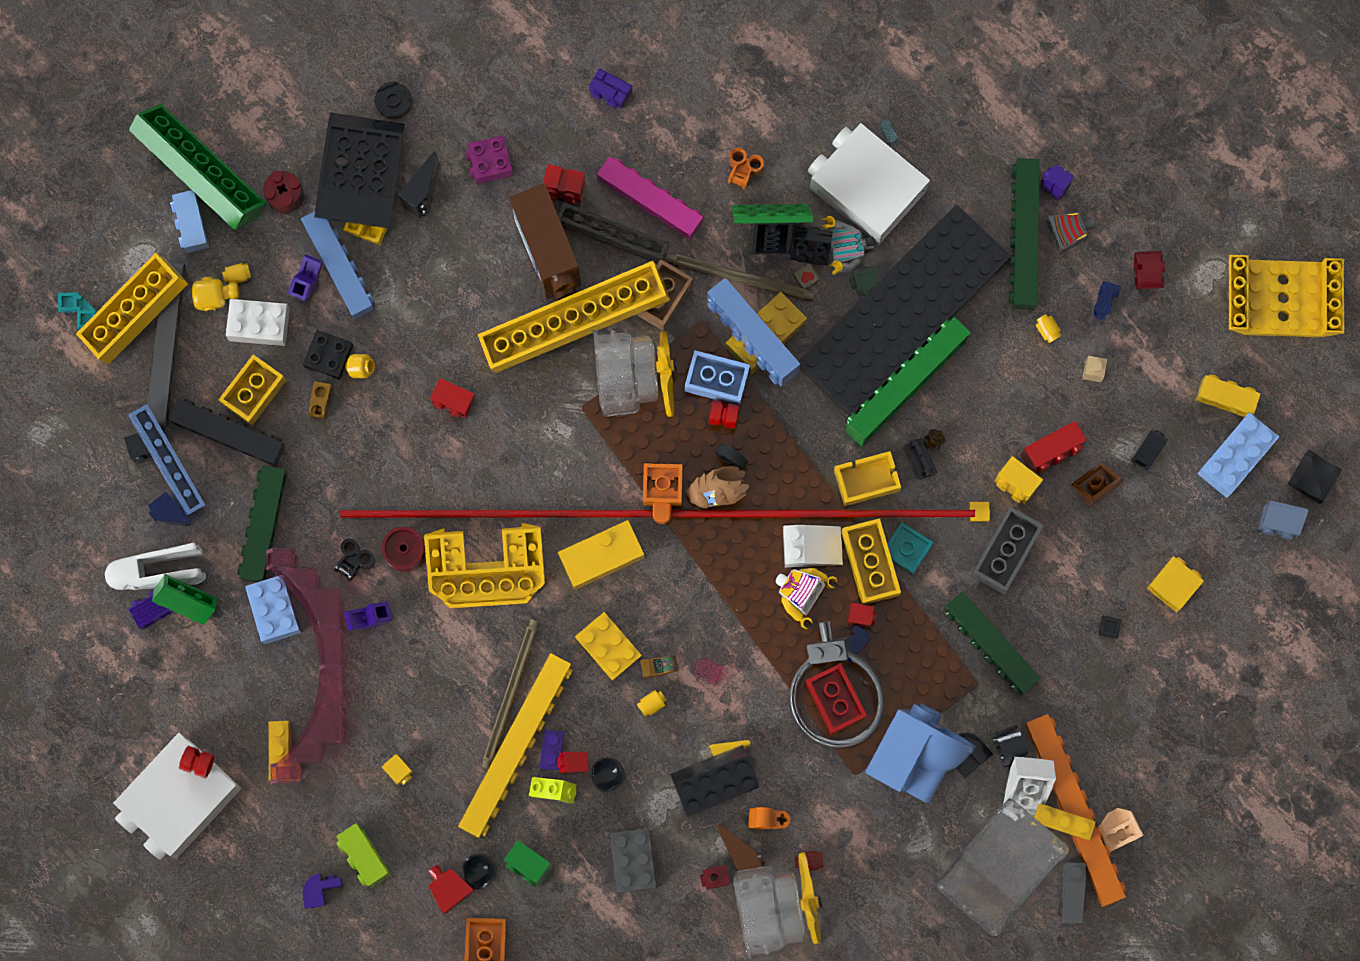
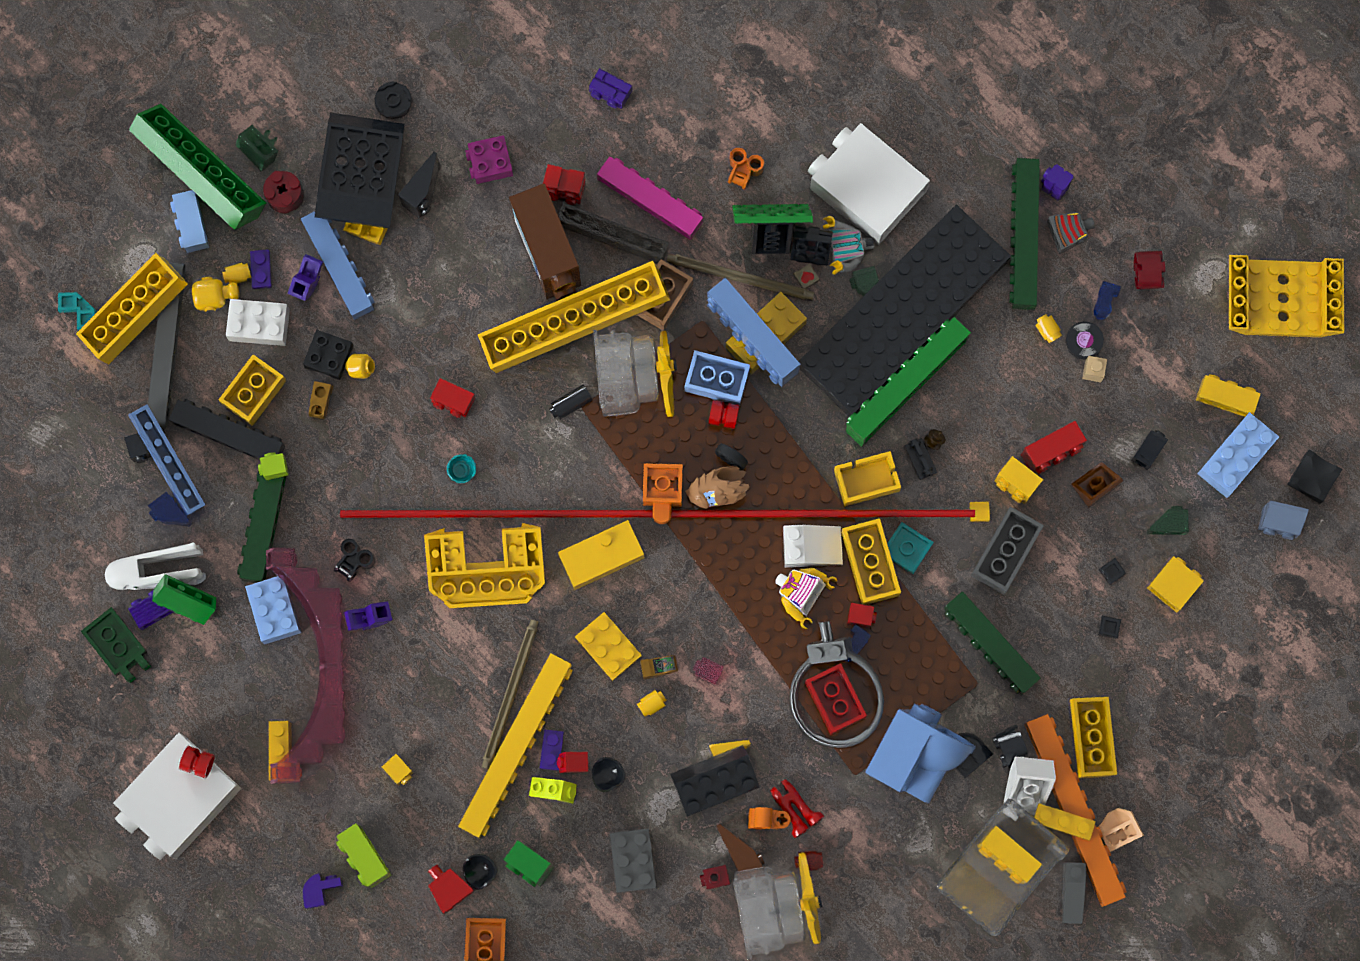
dark red wheel [382,527,426,572] -> none
clear light blue pin [879,119,899,144] -> none
none -> dark green tile [81,607,152,684]
none -> clear green brick [235,124,278,171]
none -> dark purple plate [250,250,272,289]
none -> lime brick [258,452,289,480]
none -> teal hair [447,454,476,484]
none -> black brick [549,384,593,420]
none -> red piece [770,779,825,839]
none -> yellow brick [977,826,1042,884]
none -> black tile [1065,321,1104,360]
none -> yellow brick [1070,697,1117,778]
none -> black tile [1099,558,1126,585]
none -> clear green slope [1147,506,1189,535]

